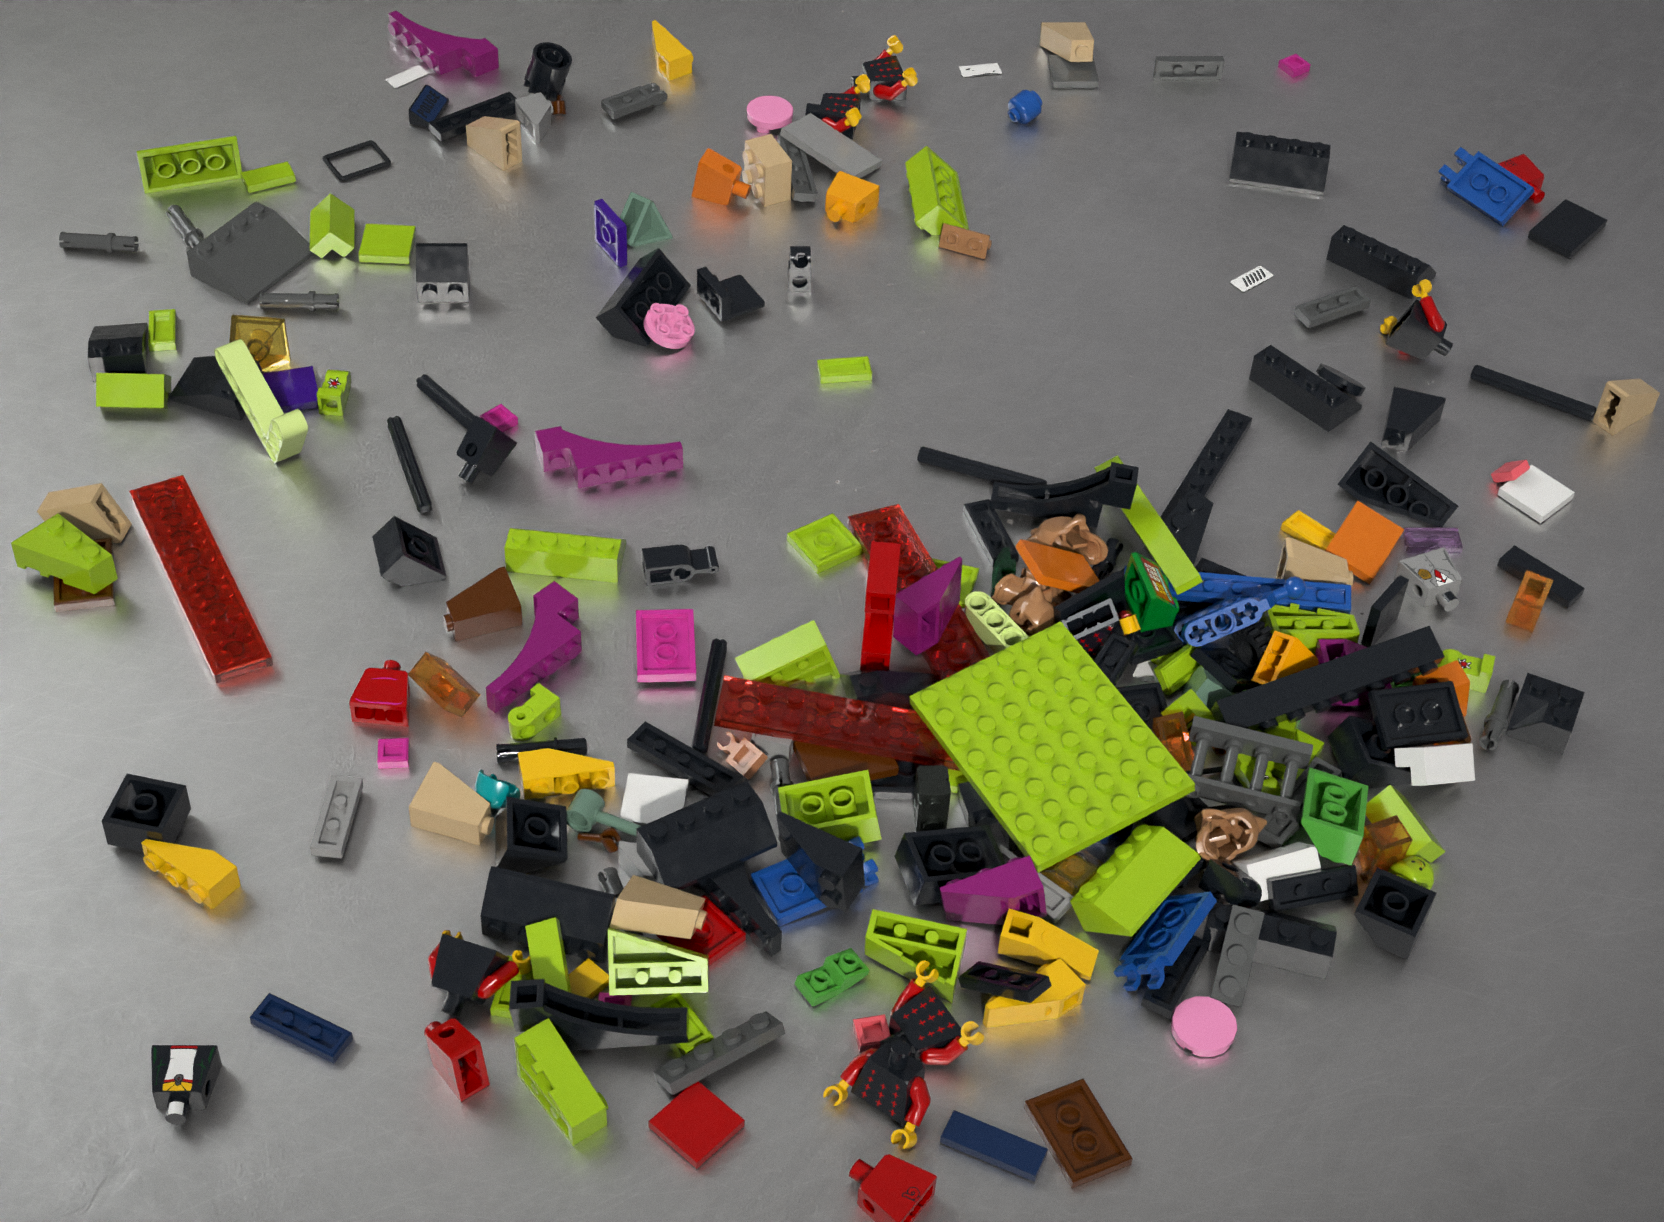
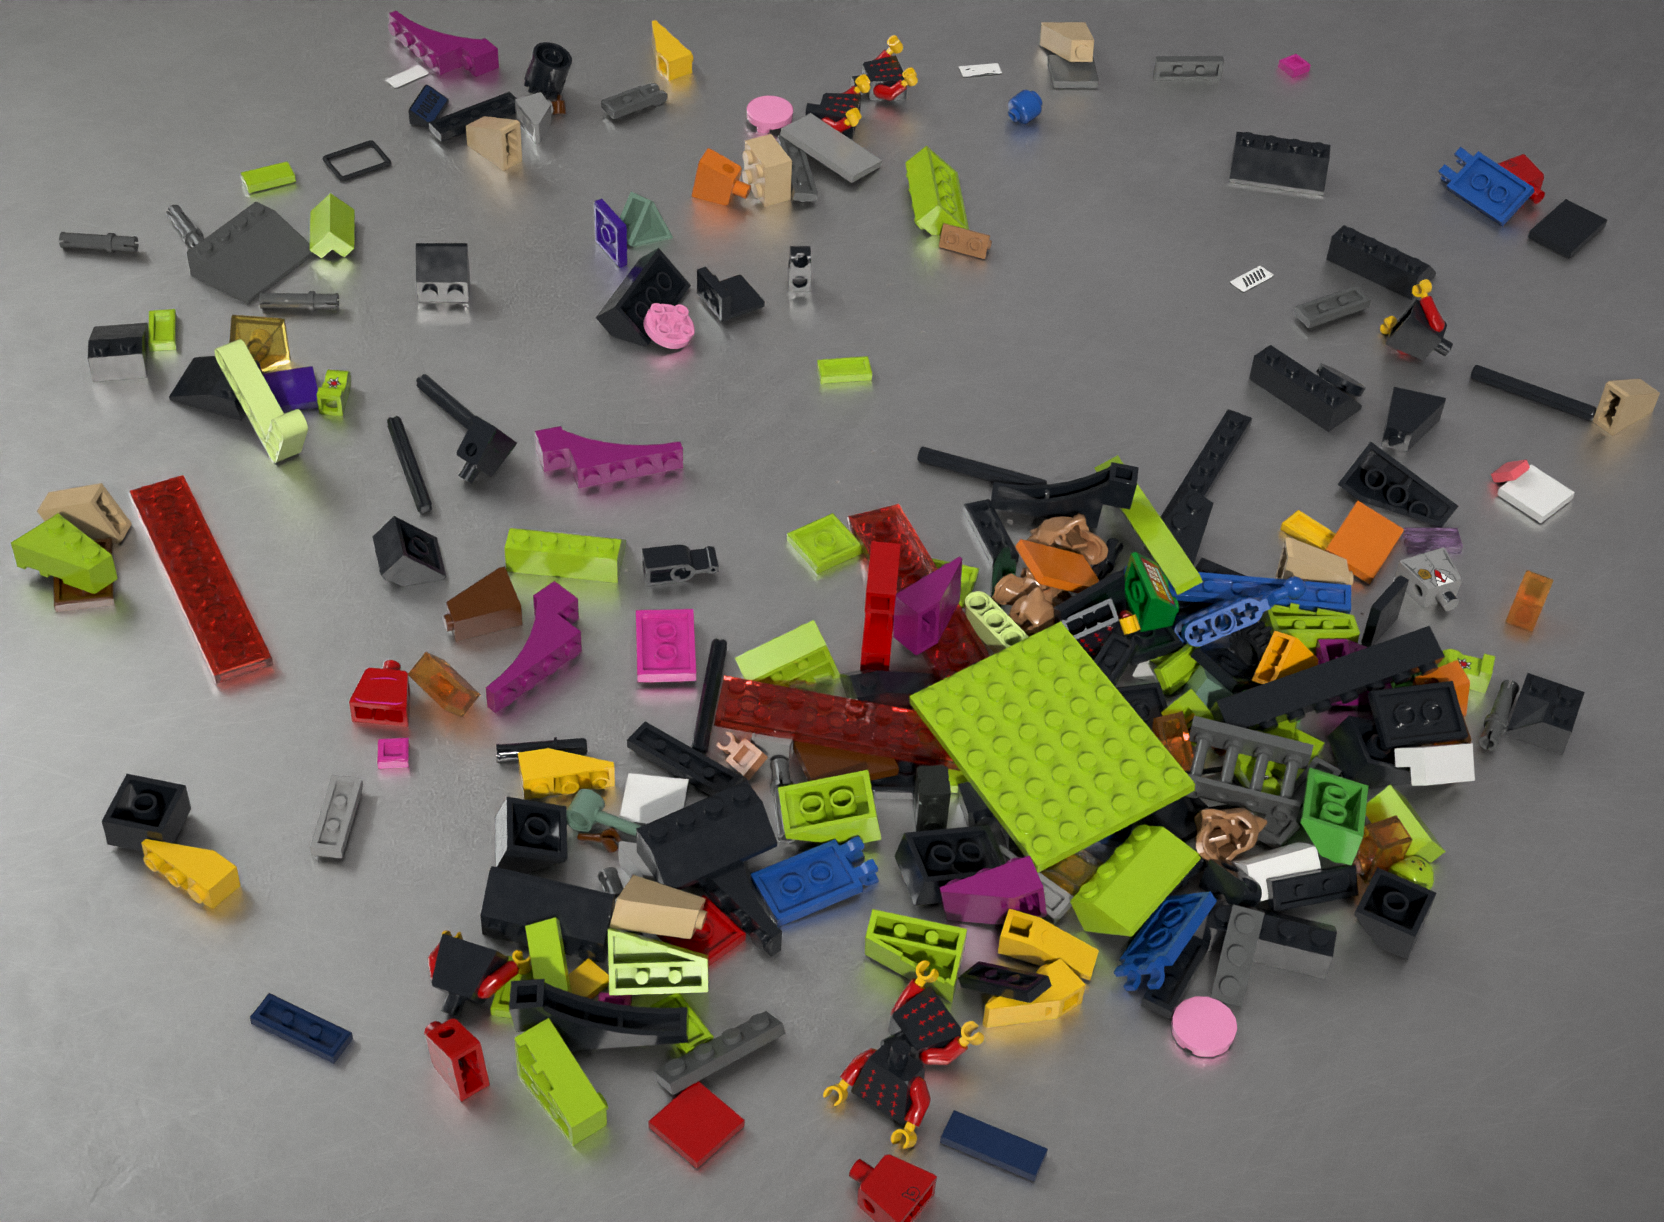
lime piece [96,373,171,409] -> none
lime slope [137,136,242,194] -> none
torso [151,1045,222,1124] -> none
lime tile [358,224,416,264] -> none
tan slope [409,762,494,846] -> none
teal hair [474,769,520,809] -> none
dark pink tile [480,404,518,433] -> none
lime leg [508,683,561,742] -> none
black slope [777,811,865,912] -> none
bright green slope [795,948,870,1007] -> none
light orange torso [825,171,880,223] -> none
coral tile [853,1014,891,1053] -> none
reddish brown tile [1024,1078,1133,1189] -> none
black tile [1497,545,1585,609] -> none

